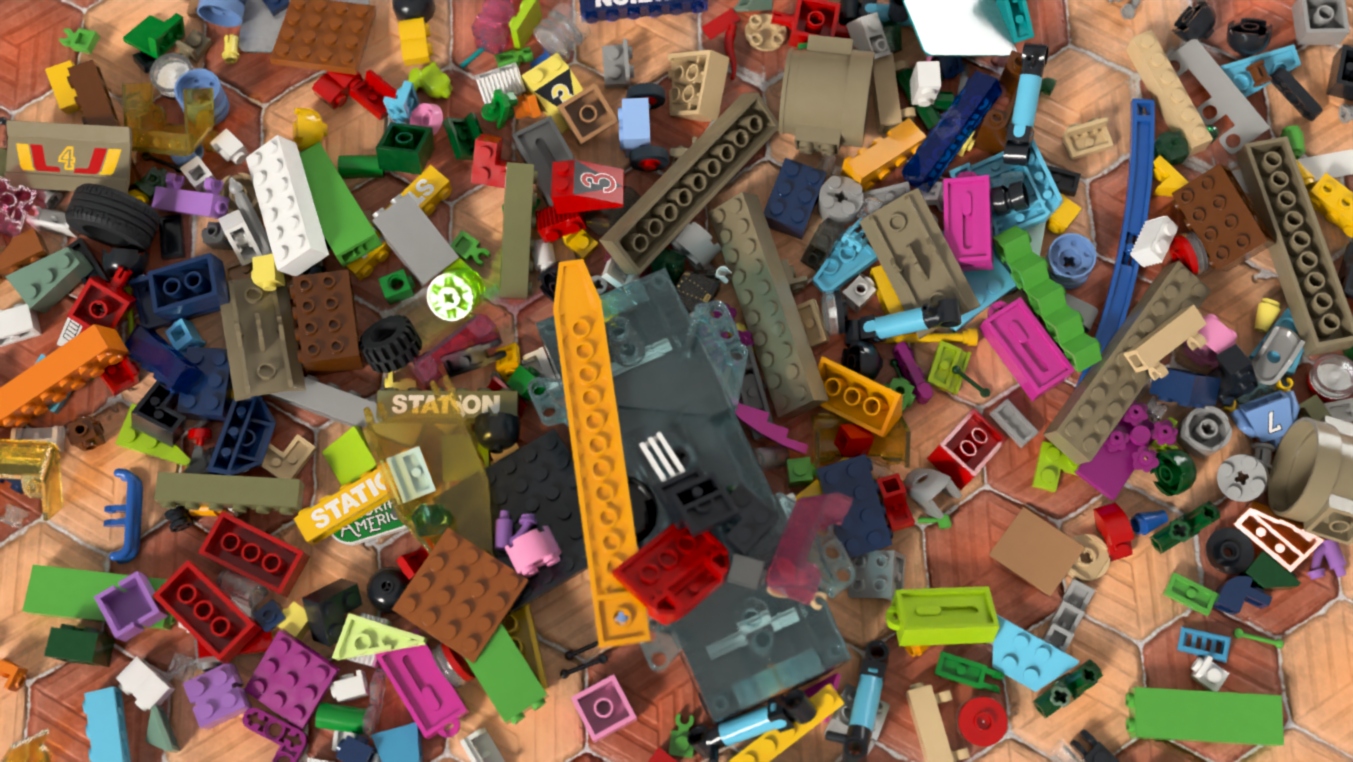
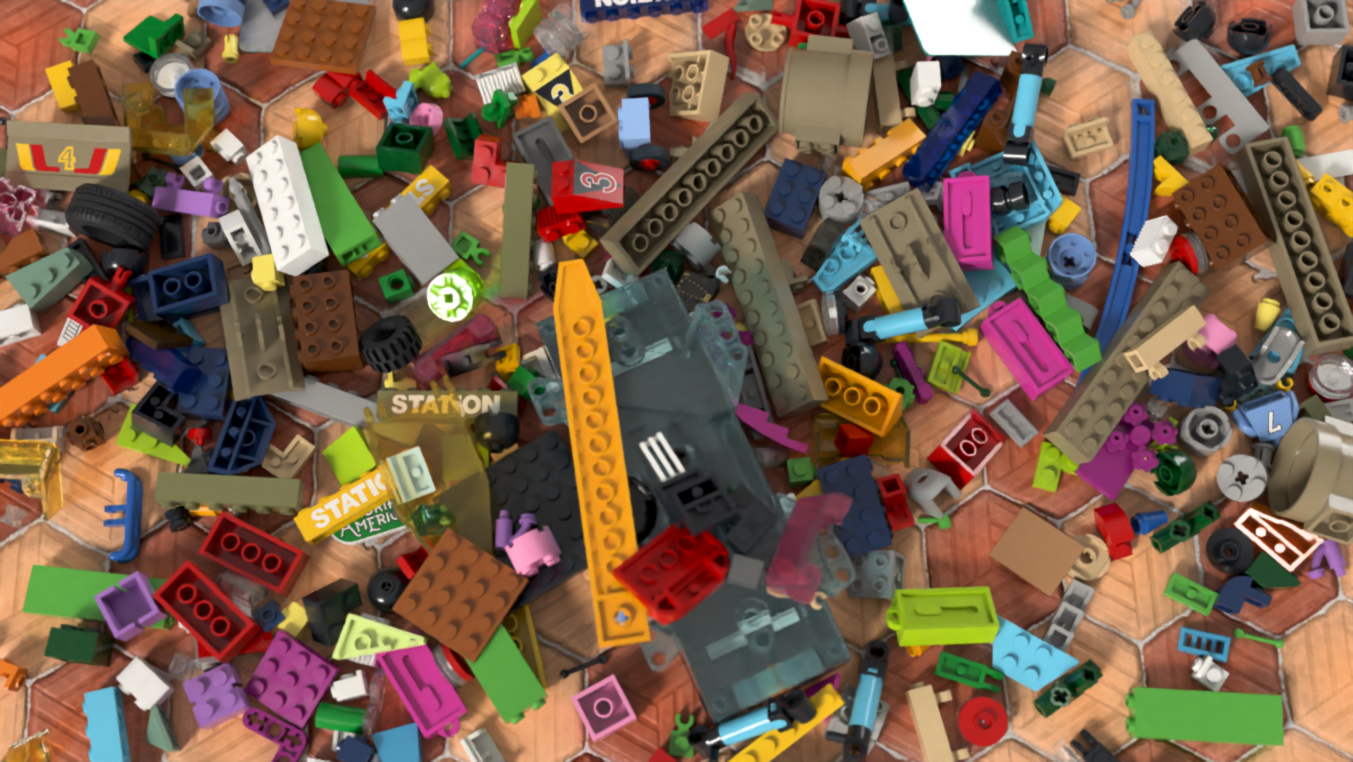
black hinge [564,641,599,660] -> none
none -> dark brown tile [125,320,194,351]

